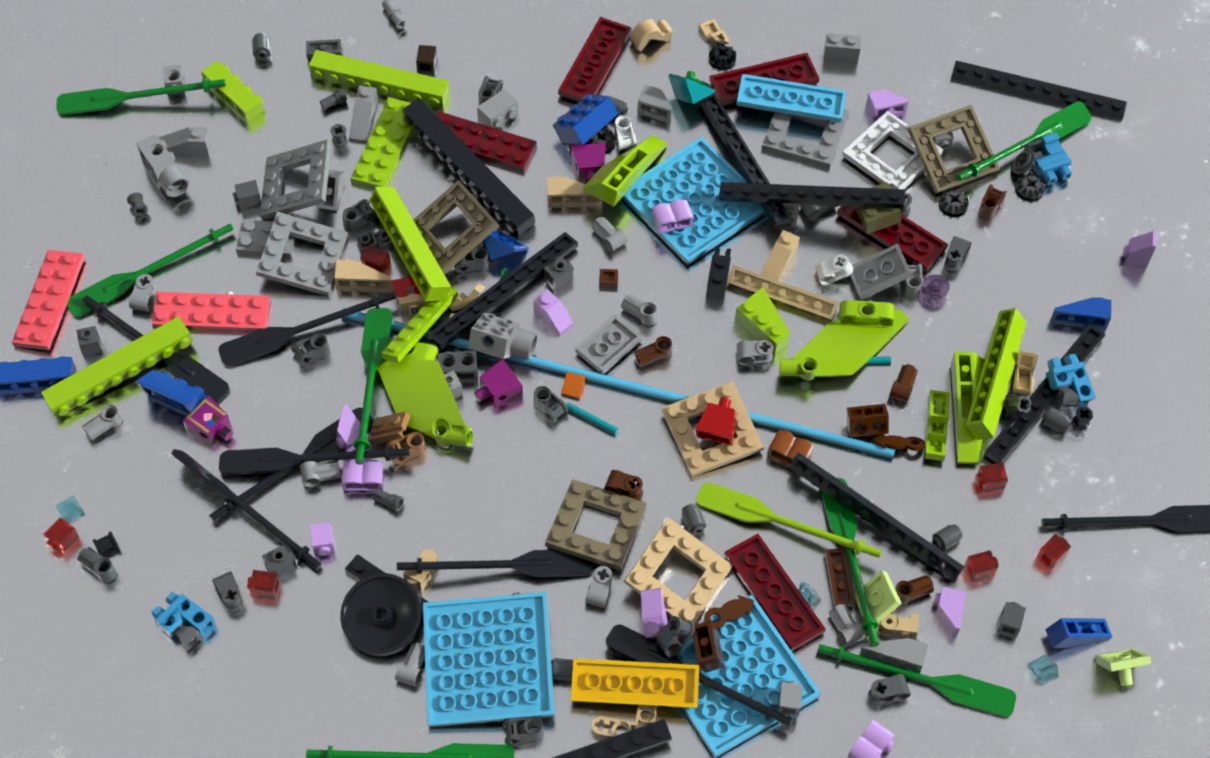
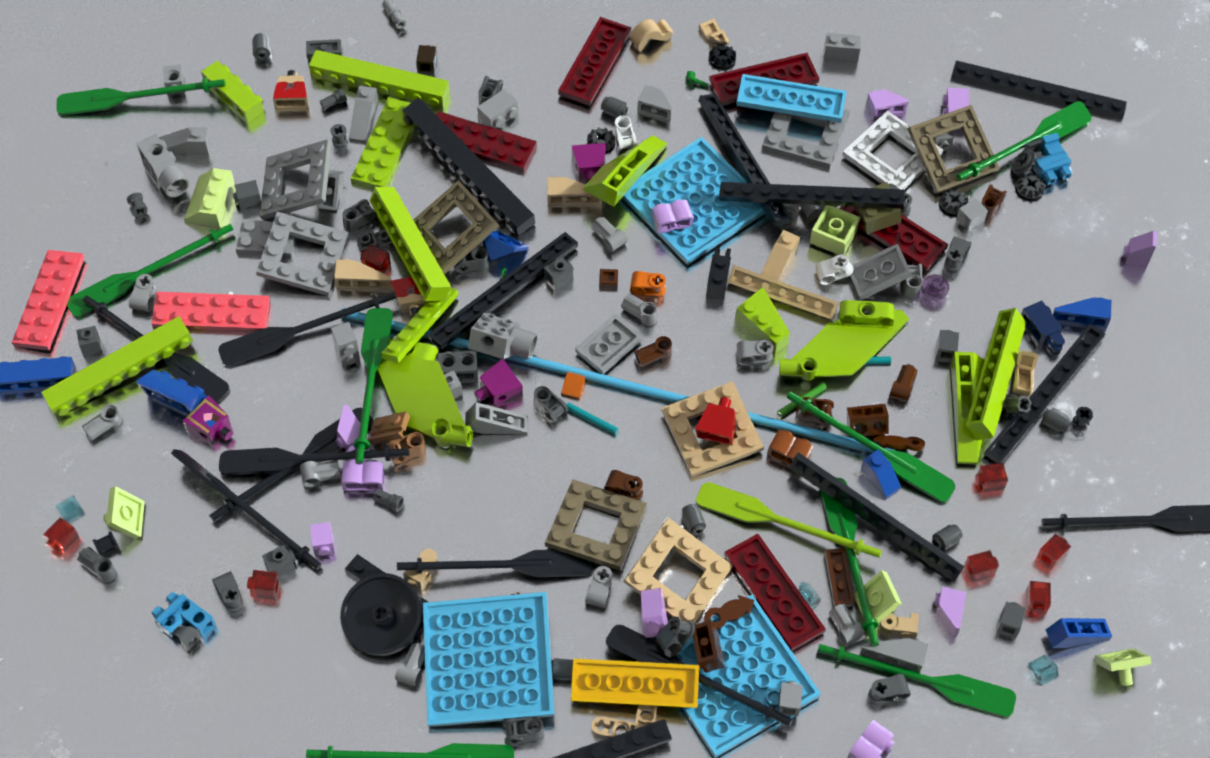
dark grey piece [291,333,330,366] -> none
tan slope [449,283,485,311] -> none
lavender slope [533,290,573,335] -> none
blue brick [552,94,619,145] -> none
teal slope [668,73,715,104] -> none
reddish brown piece [895,575,934,606] -> none
lime slope [925,390,949,461] -> none
dark azure hips [1045,354,1096,409] -> none
none -> yellowish green tile [103,486,145,539]
none -> yellowish green slope [184,168,235,227]
none -> torso [273,70,309,110]
none -> light grey brick [331,322,360,366]
none -> light grey slope [465,402,528,434]
none -> orange piece [630,271,666,297]
none -> bright green bar [777,382,827,417]
none -> green piece [786,391,955,503]
none -> reddish brown piece [796,397,834,424]
none -> yellowish green brick [810,205,861,255]
none -> blue slope [860,449,901,499]
none -> dark grey brick [935,330,959,361]
none -> lavender brick [942,87,969,115]
none -> light grey brick [956,198,988,231]
none -> dark blue hinge [1021,300,1065,353]
none -> clear red brick [1026,581,1051,615]

